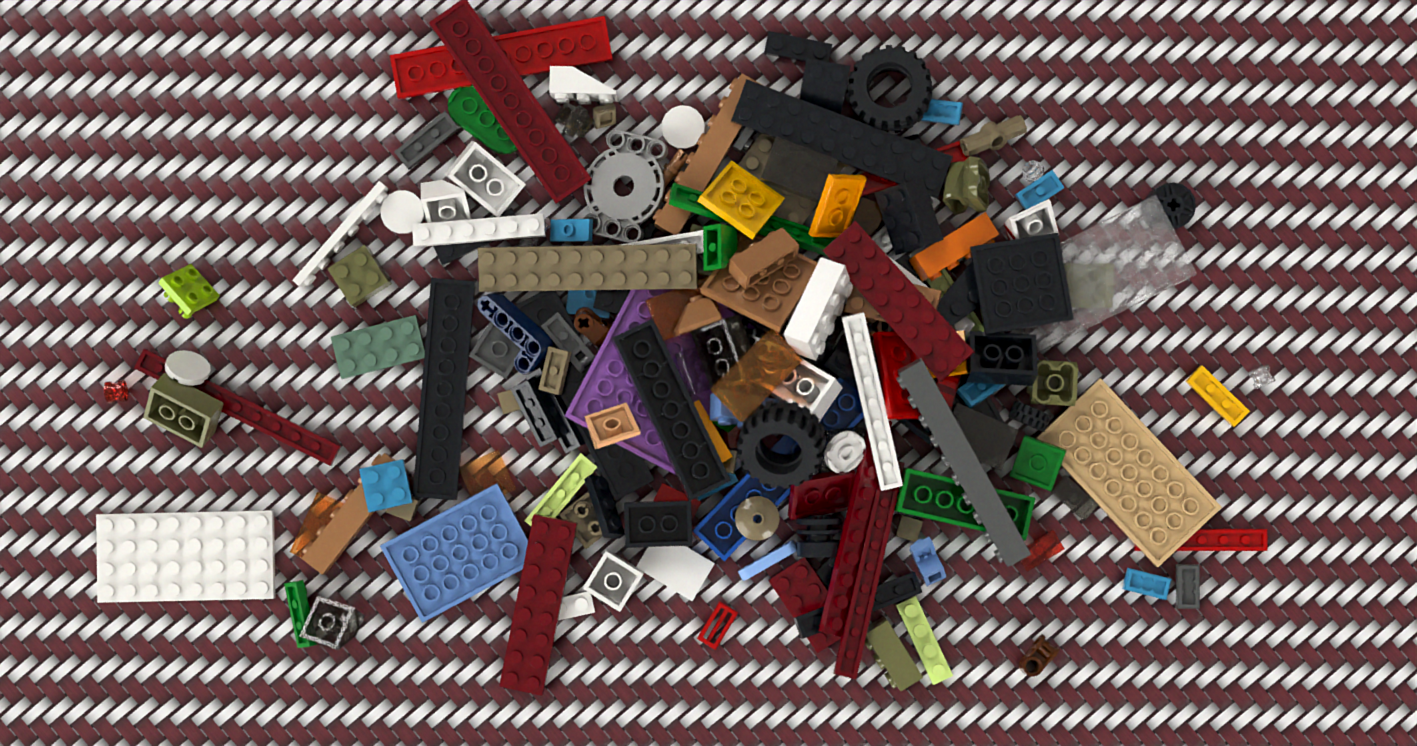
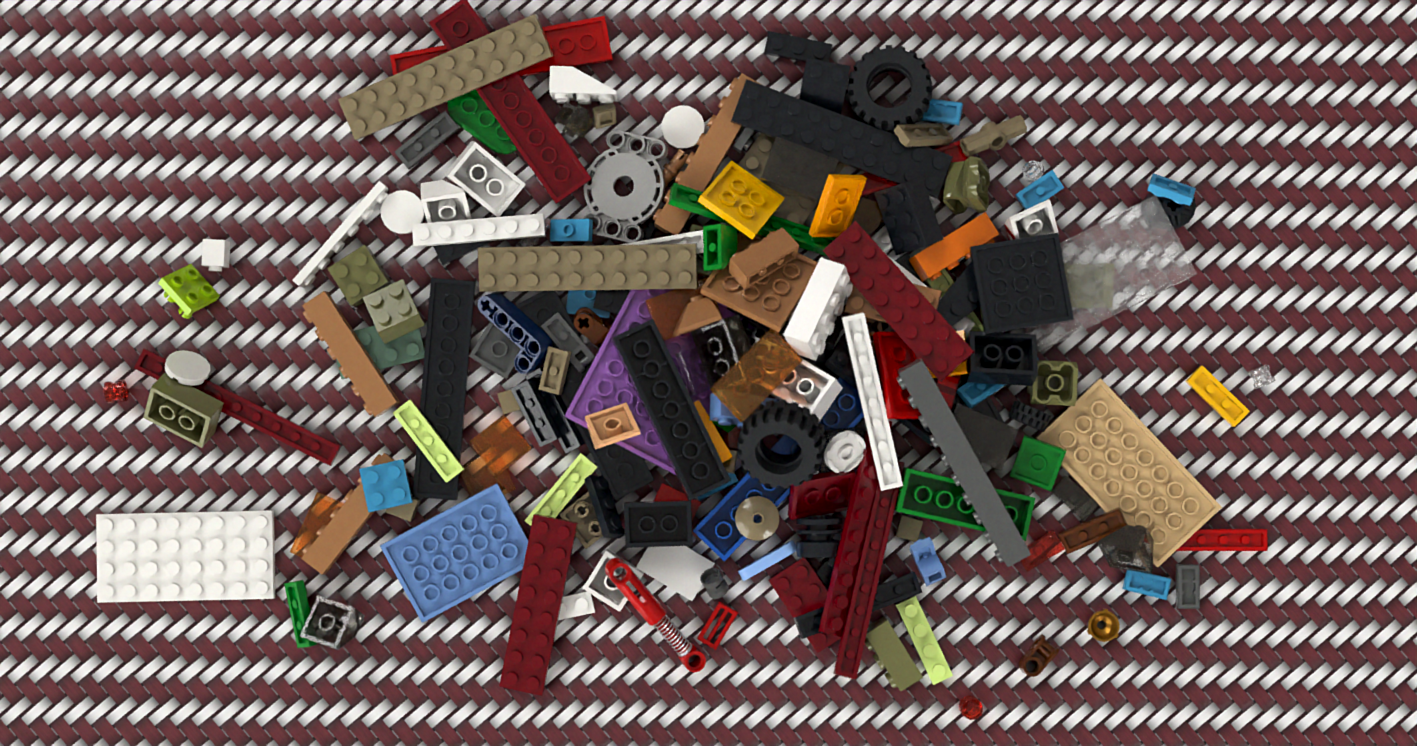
none -> white brick [202,239,230,272]
none -> medium nougat brick [302,291,400,417]
none -> dark tan plate [338,14,554,140]
none -> olive brick [362,279,425,344]
none -> yellowish green plate [393,399,464,483]
none -> clear orange tile [469,415,531,476]
none -> red piece [605,558,706,672]
none -> dark grey wheel [700,568,729,599]
none -> dark tan plate [894,123,953,147]
none -> clear red wheel [959,695,983,720]
none -> reddish brown tile [1058,507,1129,554]
none -> pearl gold piece [1087,608,1120,642]
none -> clear smoke slope [1098,525,1154,574]
none -> dark azure plate [1147,173,1196,206]

